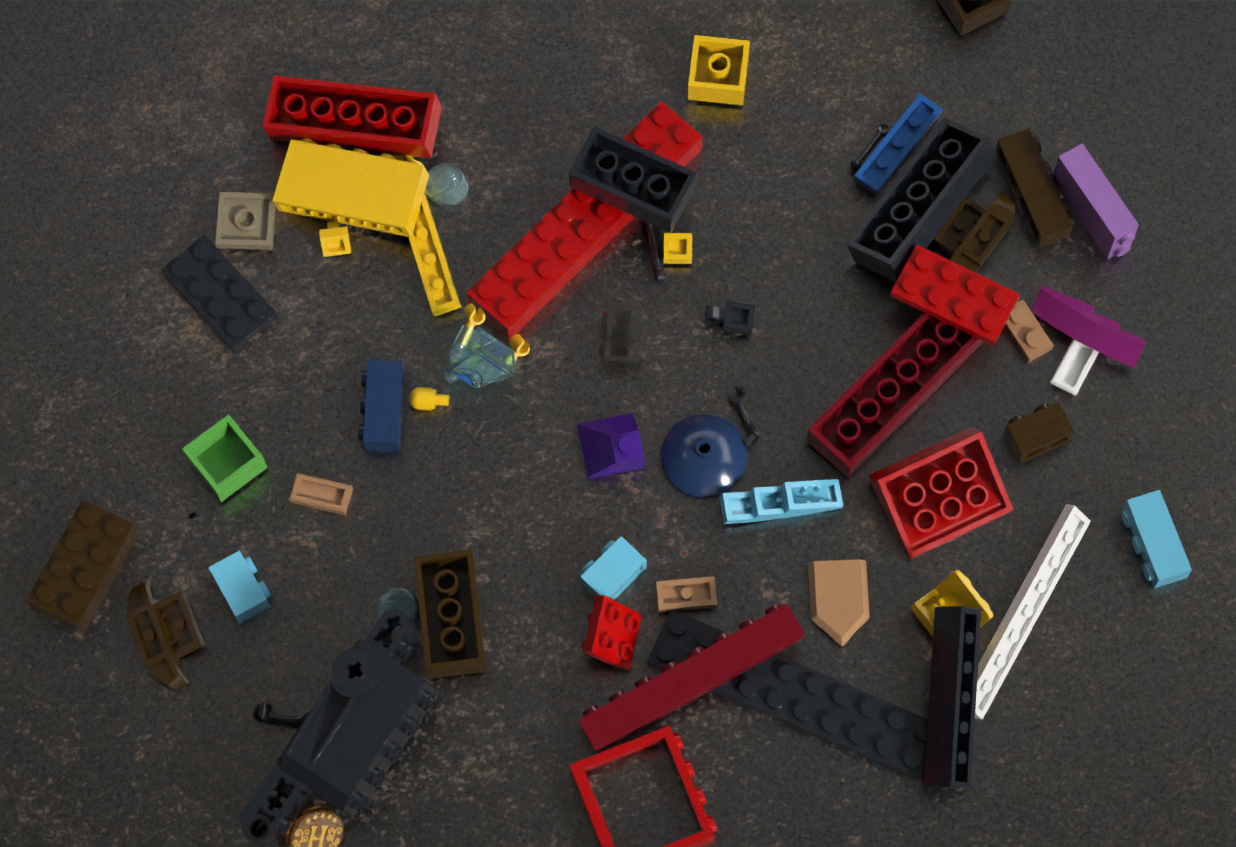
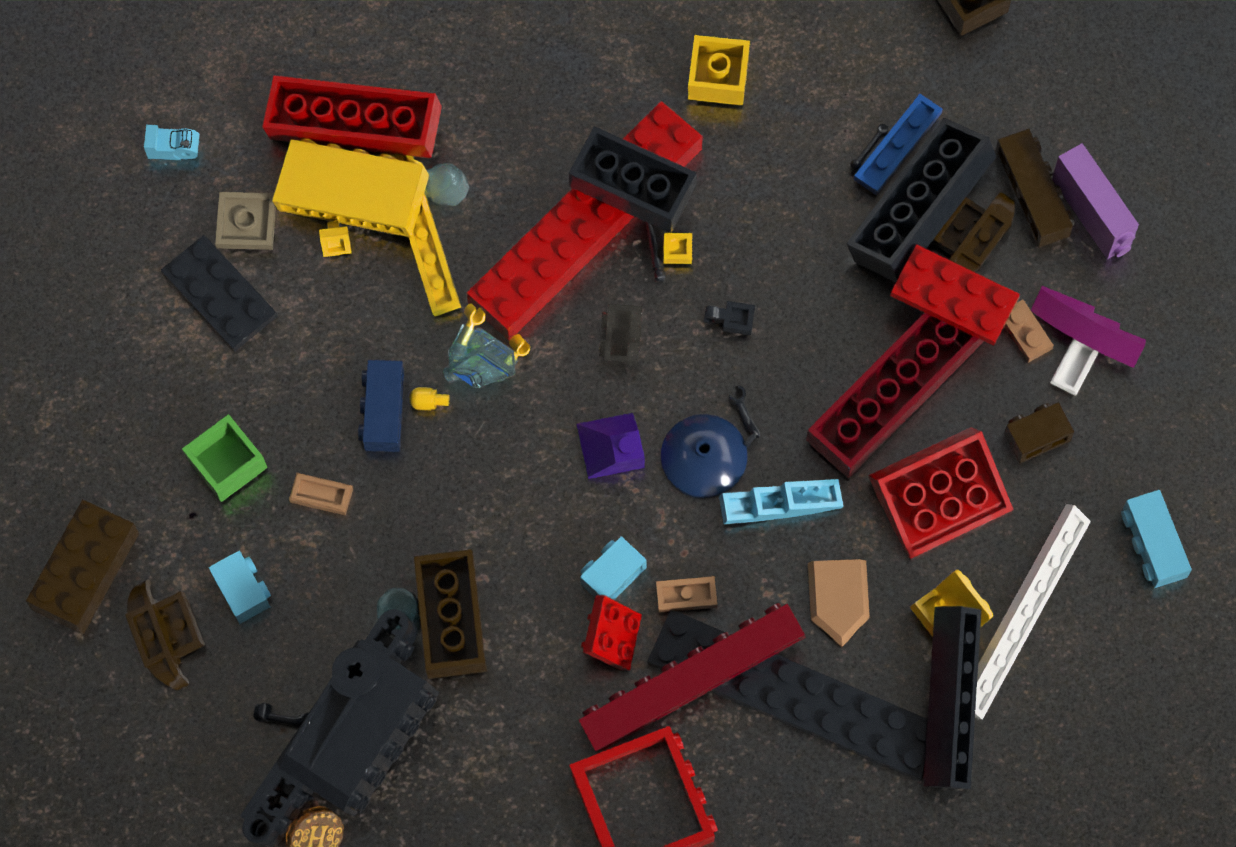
none -> medium azure leg [144,124,200,160]

